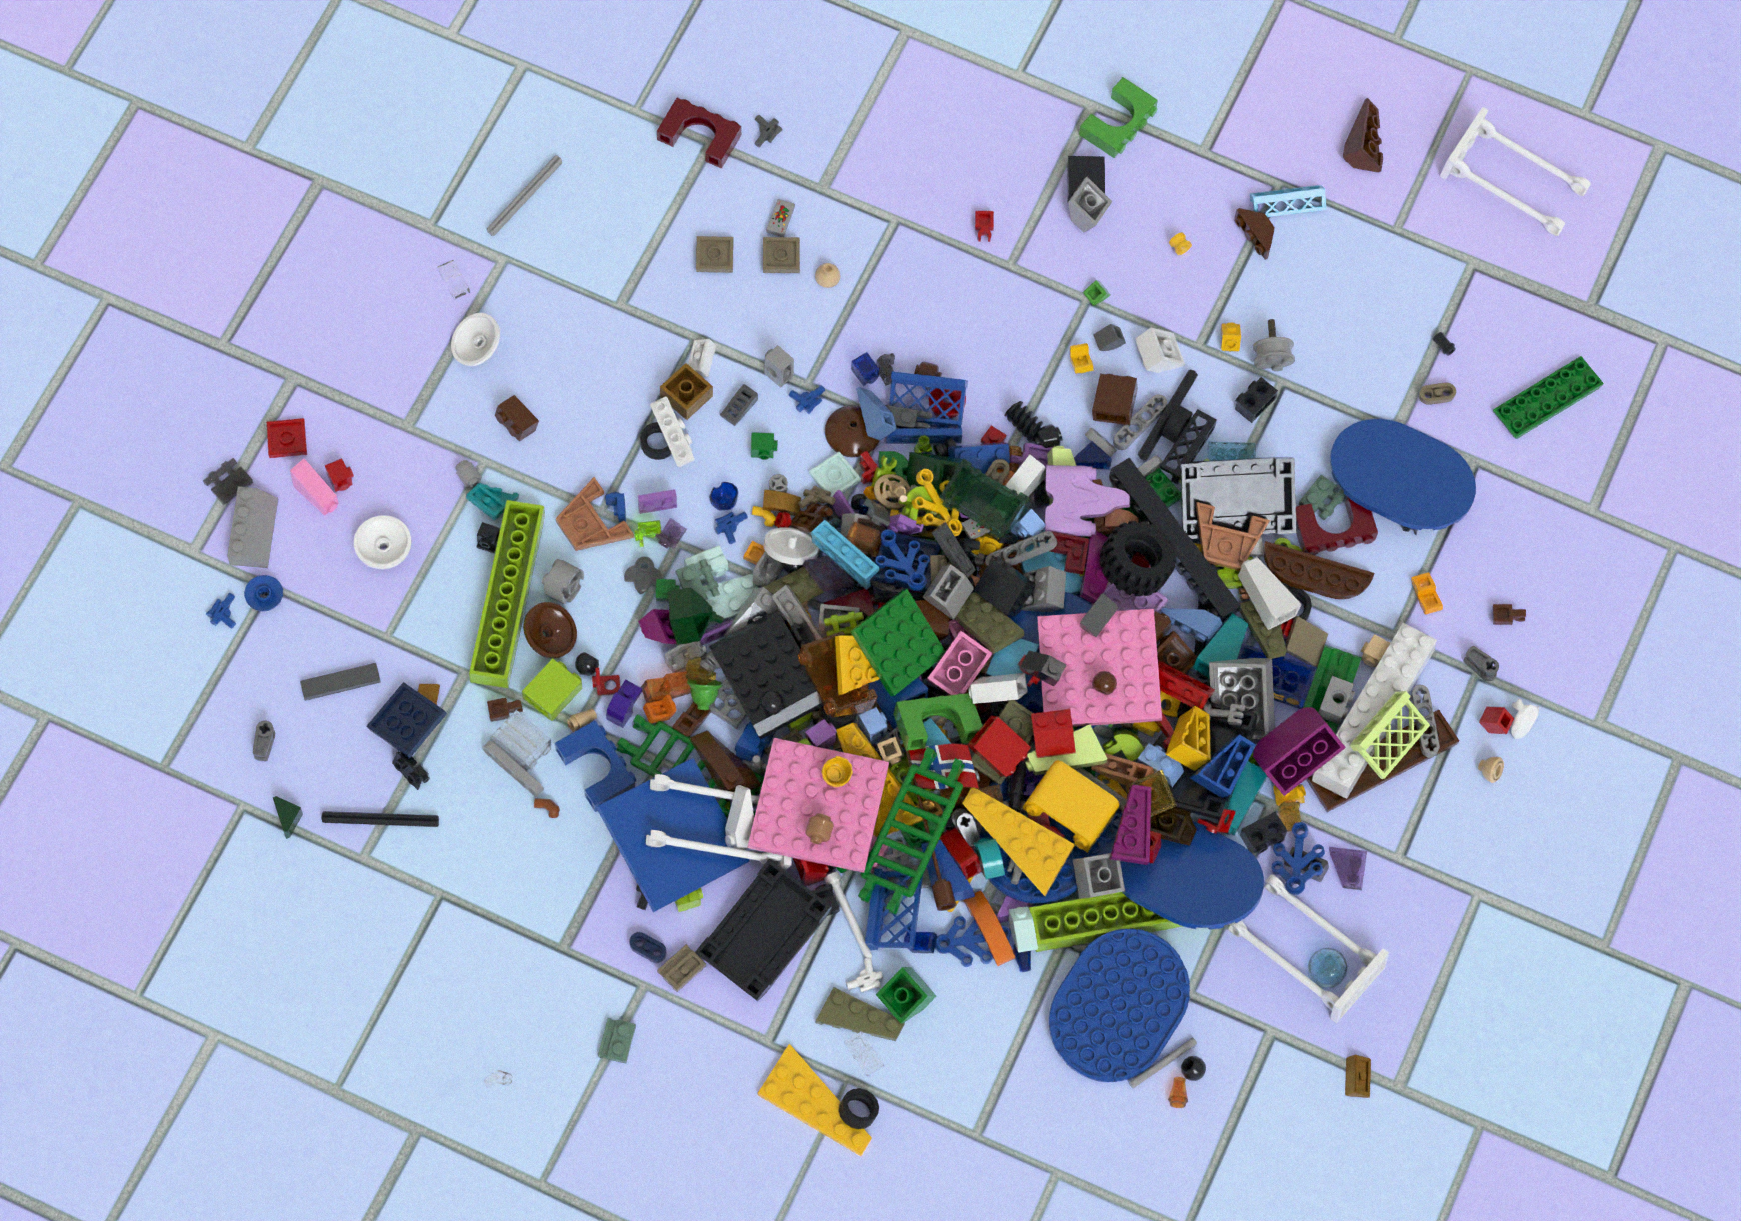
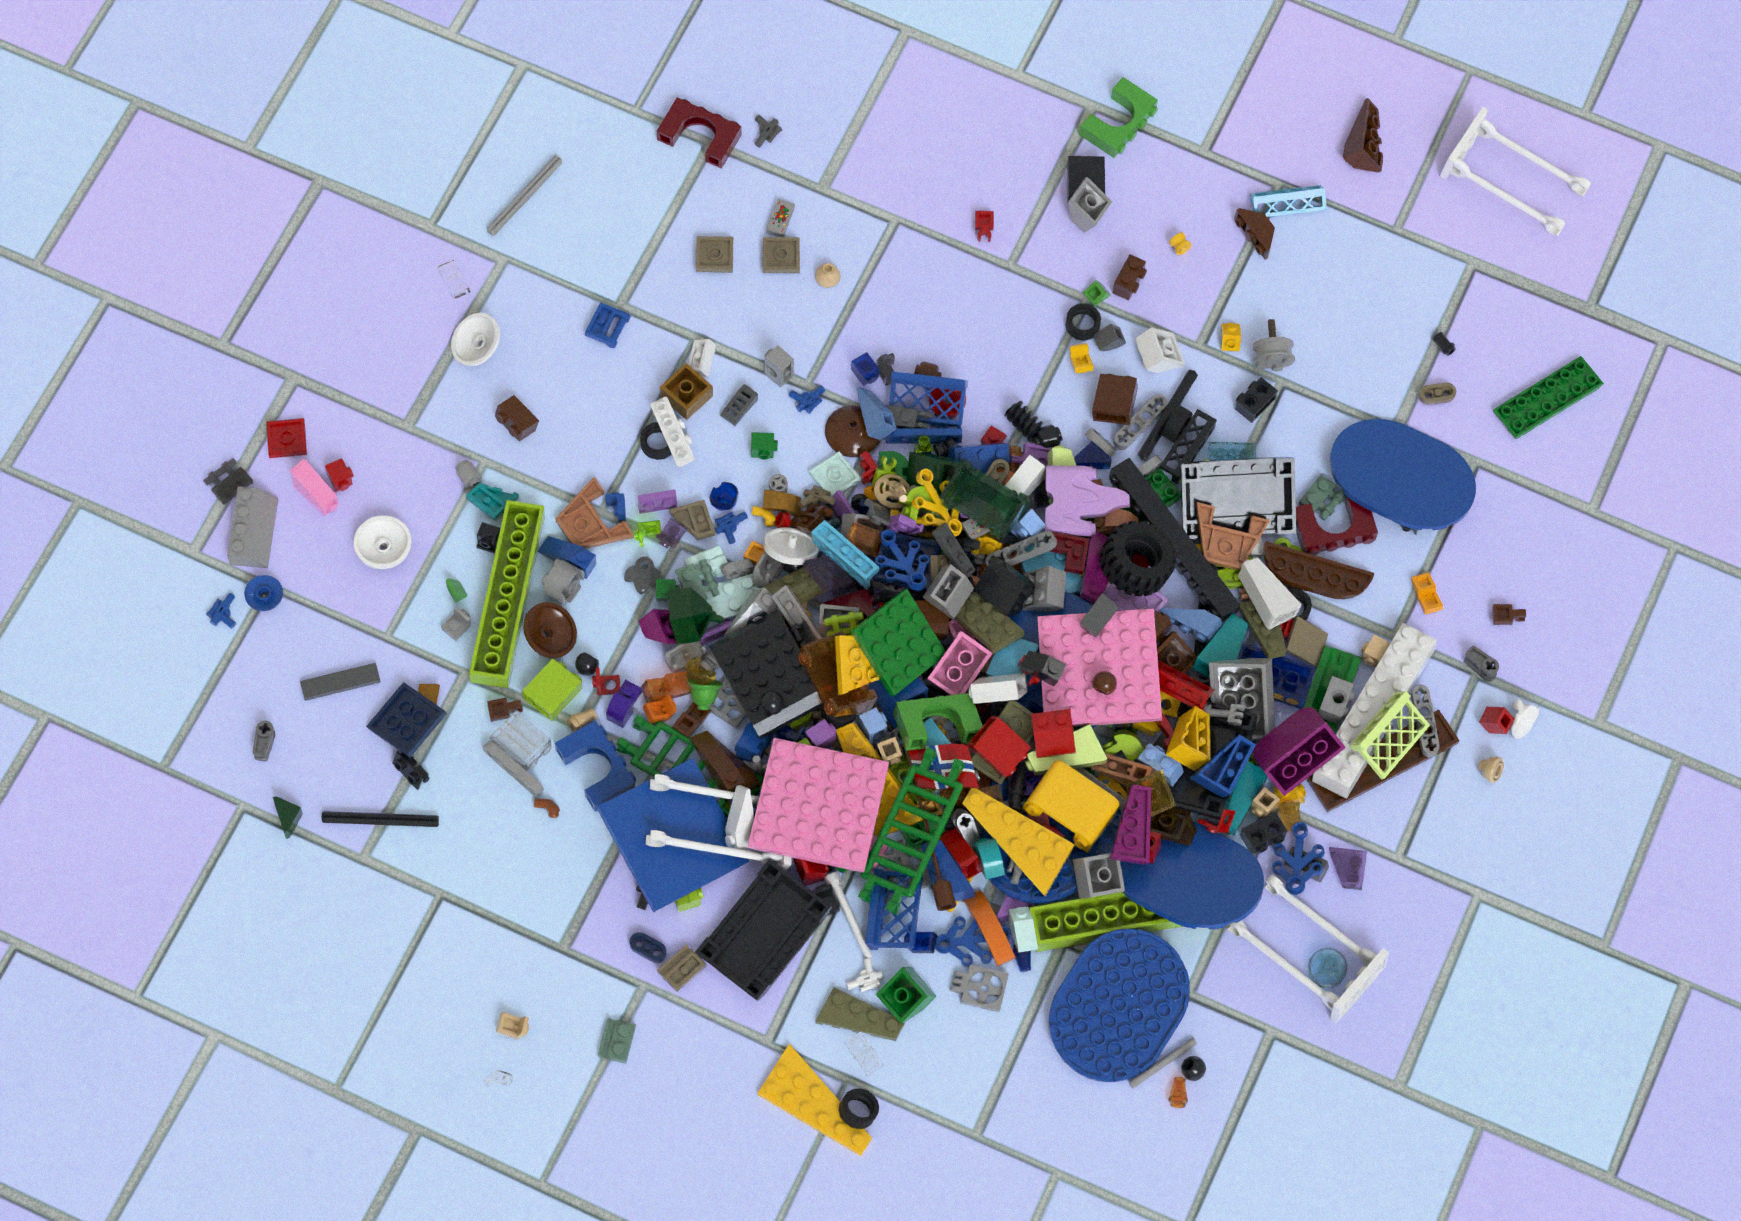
medium nougat head [805,813,834,845] -> none
yellow hair [821,756,853,788] -> none
pearl gold slope [1345,1054,1371,1098] -> none
none -> light grey bracket [441,607,471,641]
none -> bright green slope [446,578,468,602]
none -> tan bracket [495,1012,529,1040]
none -> blue slope [538,536,597,579]
none -> blue plate [585,302,631,348]
none -> dark tan wing [669,500,716,541]
none -> light grey beam [721,559,755,580]
none -> clear blue bracket [776,725,806,742]
none -> light grey piece [950,964,1009,1013]
none -> black tyre [1065,303,1101,341]
none -> reddish brown brick [1112,254,1147,301]
none -> tan brick [1250,787,1280,818]

